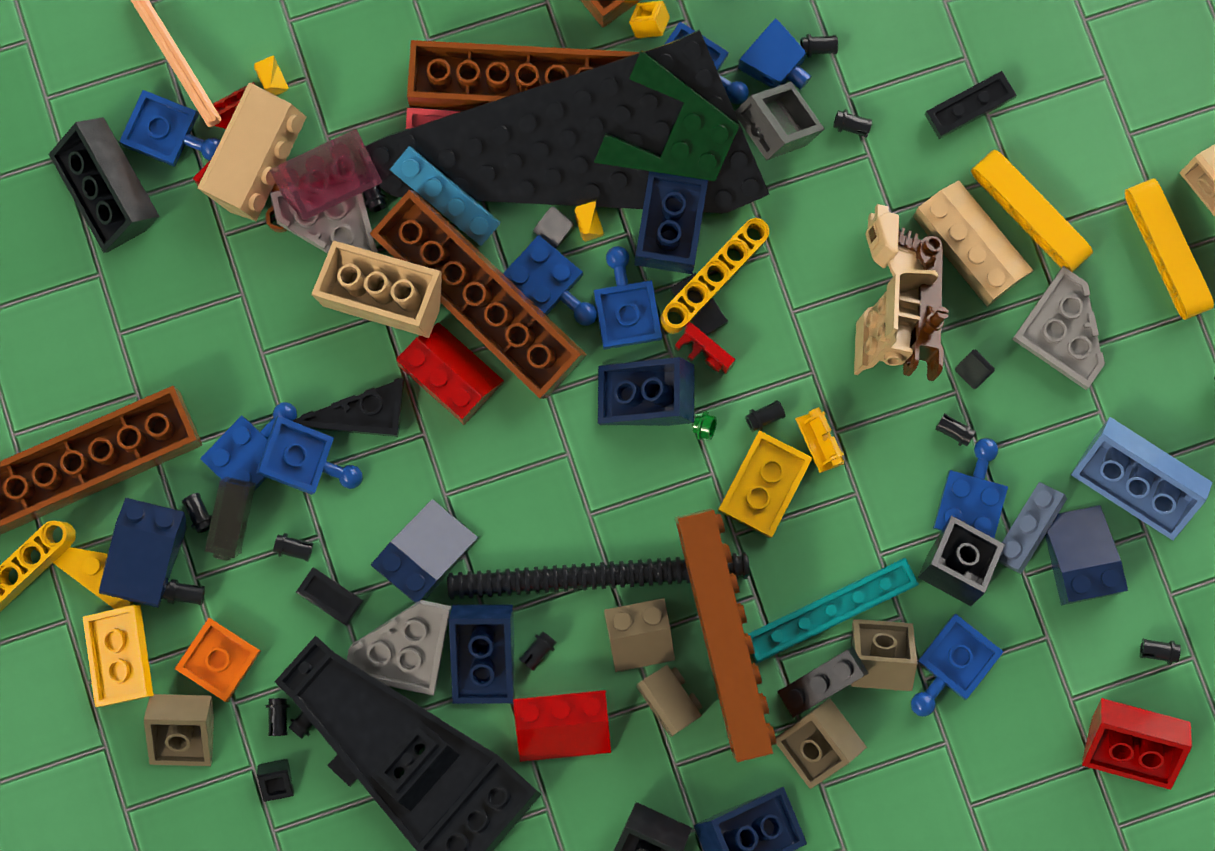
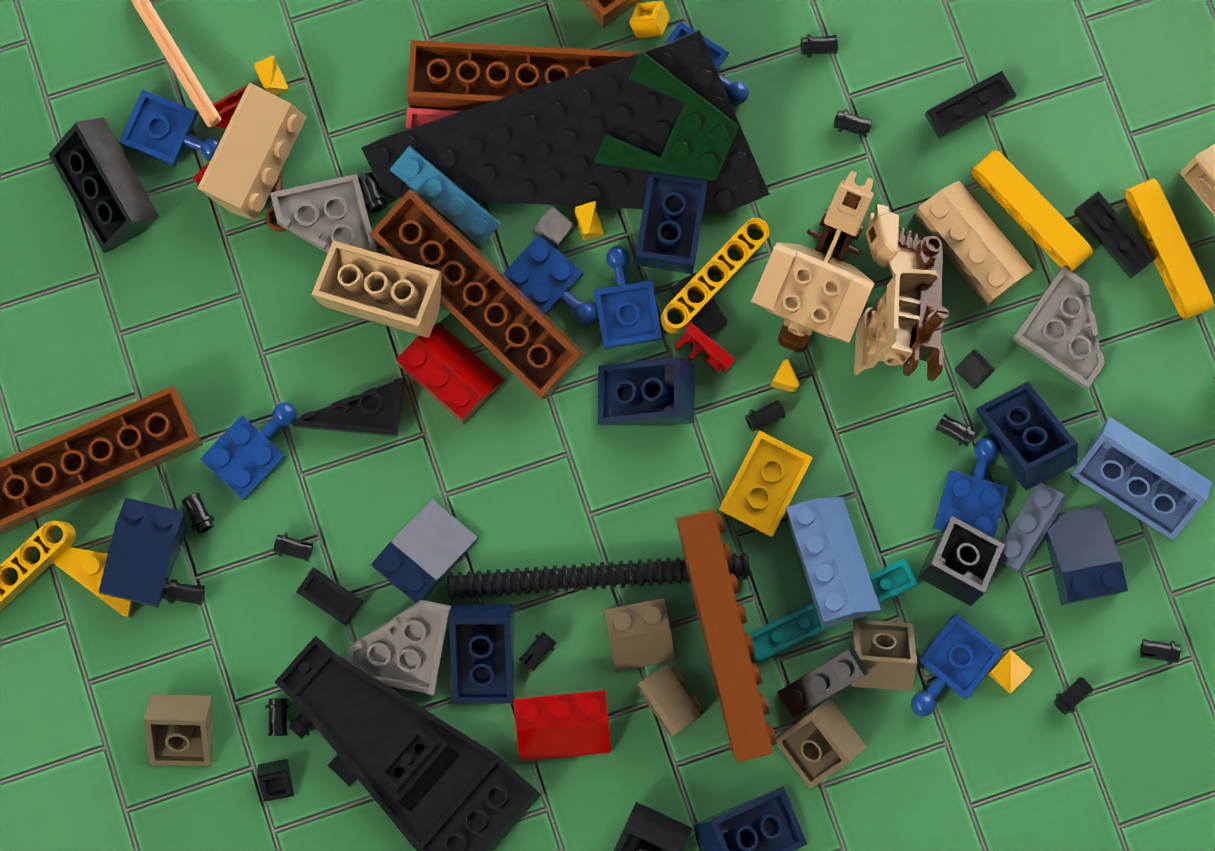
yellow plate [83,605,154,707] -> none
orange plate [175,617,261,702] -> none
clear smoke brick [205,477,256,561] -> none
blue plate [256,416,363,495] -> none
clear pink slope [270,129,383,221] -> none
green plate [693,411,717,440] -> none
dark grey window [734,82,824,160] -> none
blue torso [738,18,812,90] -> none
yellow hinge [795,407,844,473] -> none
red slope [1082,698,1192,790] -> none
none -> tan piece [751,171,874,353]
none -> yellow slope [770,359,800,393]
none -> medium blue slope [785,497,881,629]
none -> dark blue slope [977,382,1078,491]
none -> yellow slope [987,650,1033,694]
none -> black pin [1053,677,1093,715]
none -> black plate [1074,191,1156,279]

